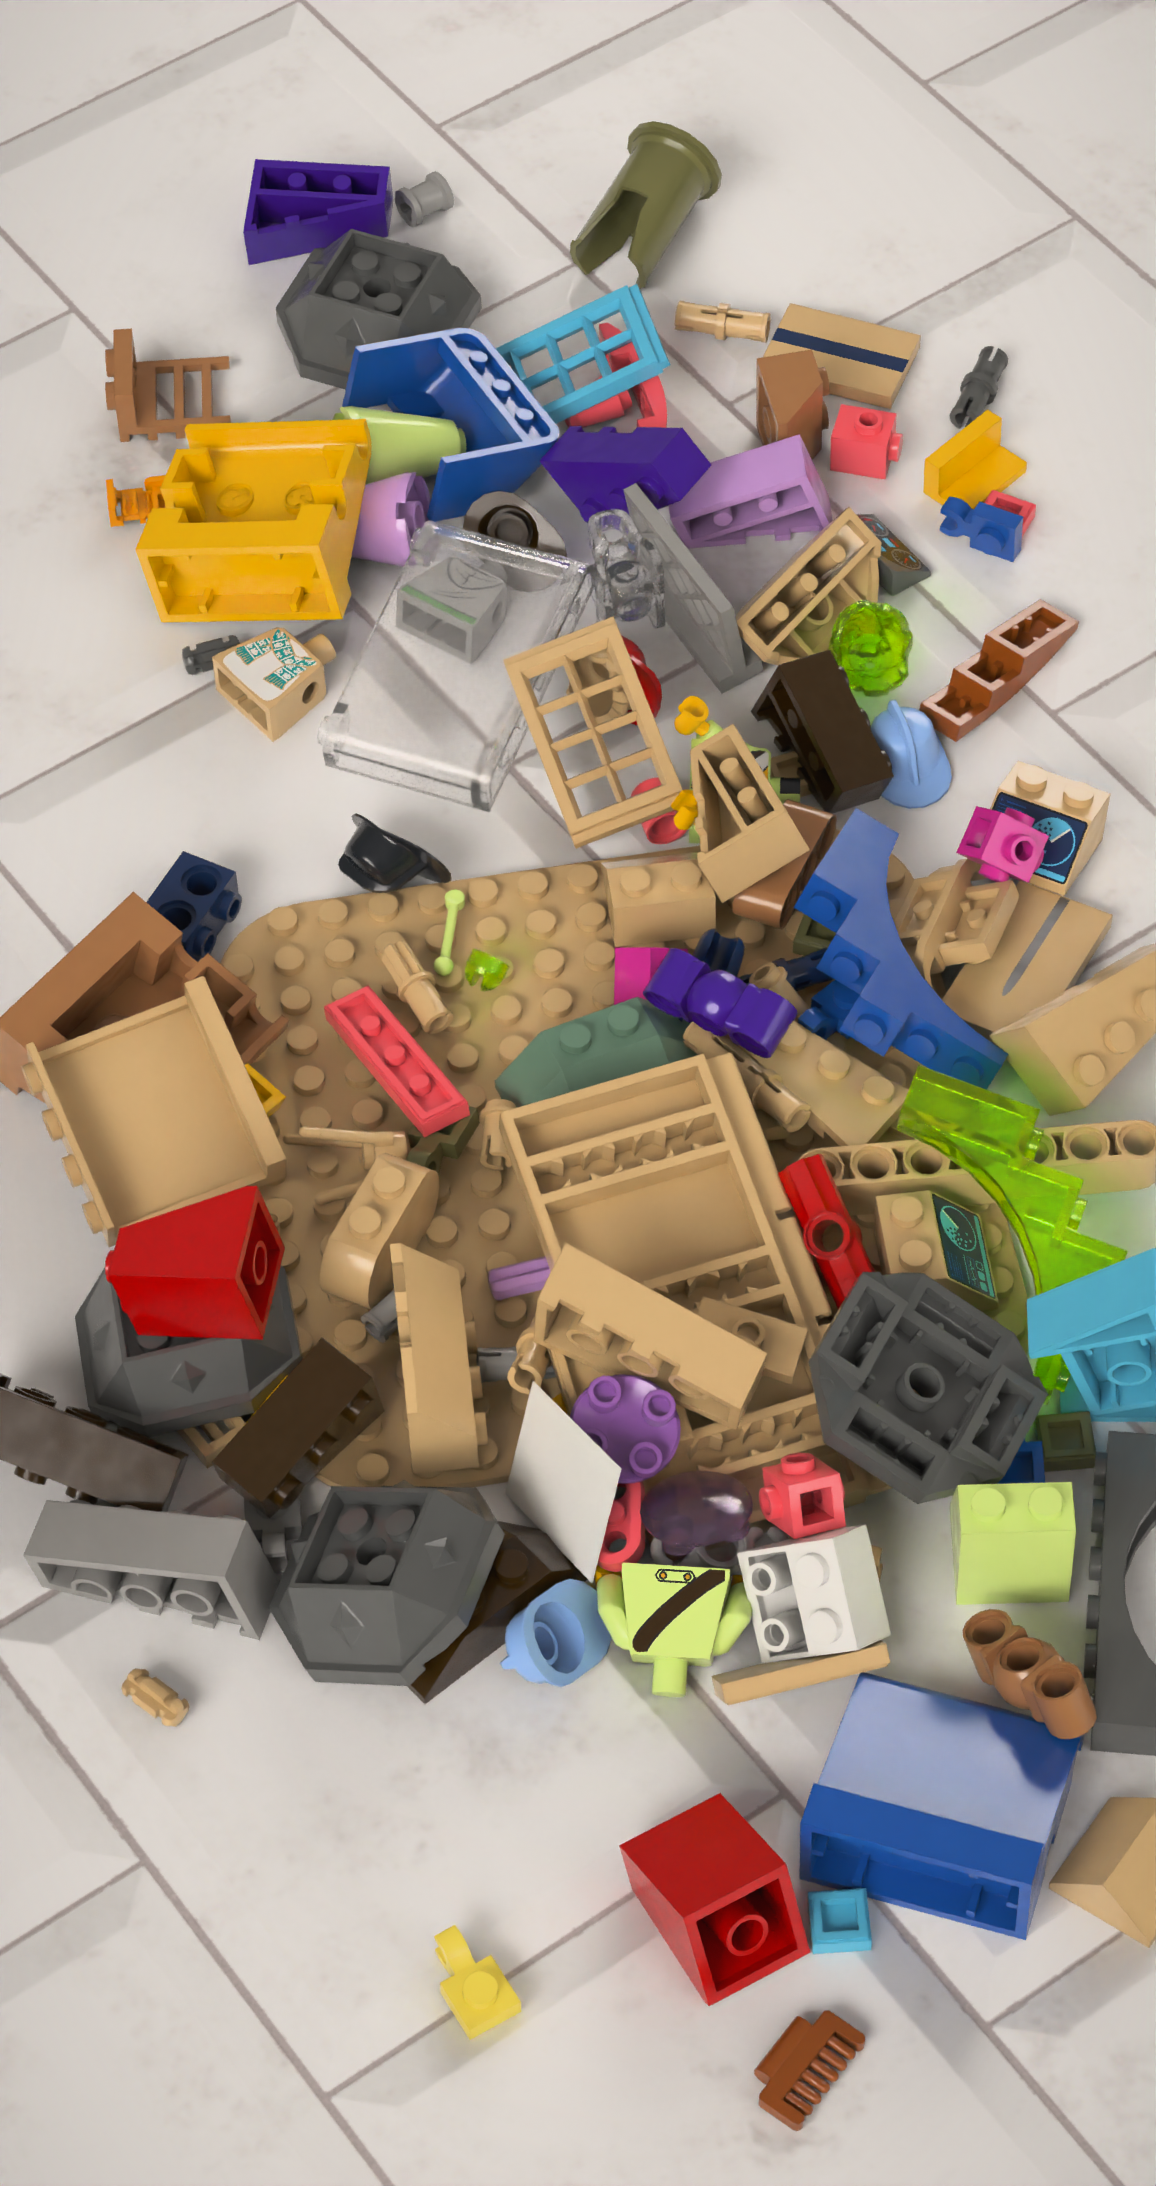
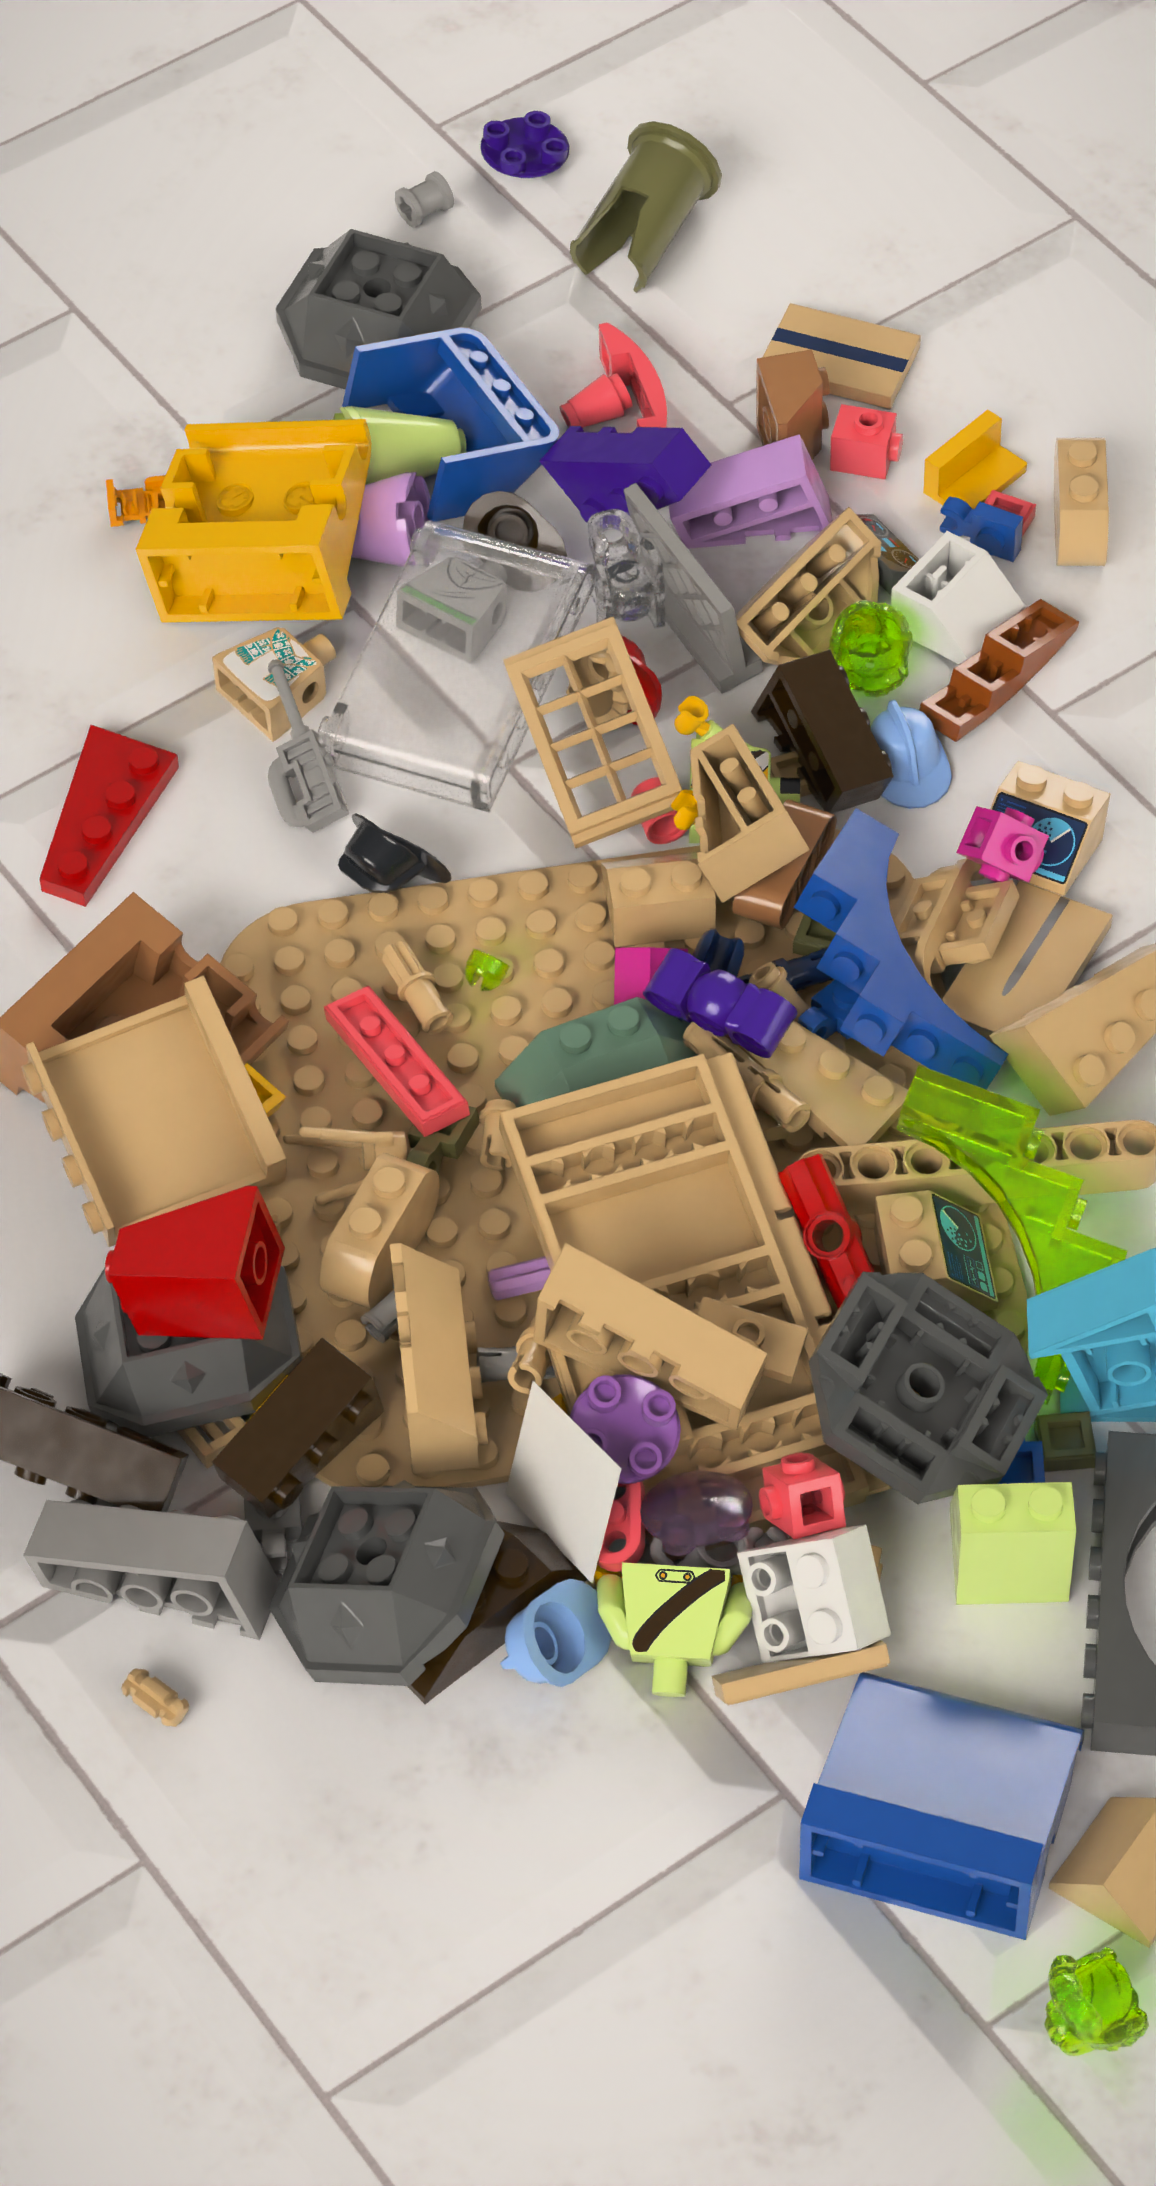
medium nougat plate [105,328,231,442] -> none
dark blue brick [147,851,242,962] -> none
dark grey piece [182,635,240,675] -> none
dark purple wedge [243,159,394,265] -> none
yellowish green hinge [433,889,465,976] -> none
light yellow plate [434,1925,521,2040] -> none
medium azure piece [496,284,670,424] -> none
red slope [619,1793,810,2006] -> none
tan pin [675,301,771,343] -> none
dark orange piece [754,2010,865,2131] -> none
medium azure tile [807,1888,872,1954] -> none
dark grey pin [949,346,1008,429] -> none
medium nougat piece [962,1609,1097,1739] -> none
none -> red wing [39,725,179,907]
none -> light grey piece [268,659,349,832]
none -> dark purple dish [480,111,569,178]
none -> white slope [890,531,1026,664]
none -> clear neon green hair [1044,1947,1149,2056]
none -> tan brick [1054,438,1109,566]

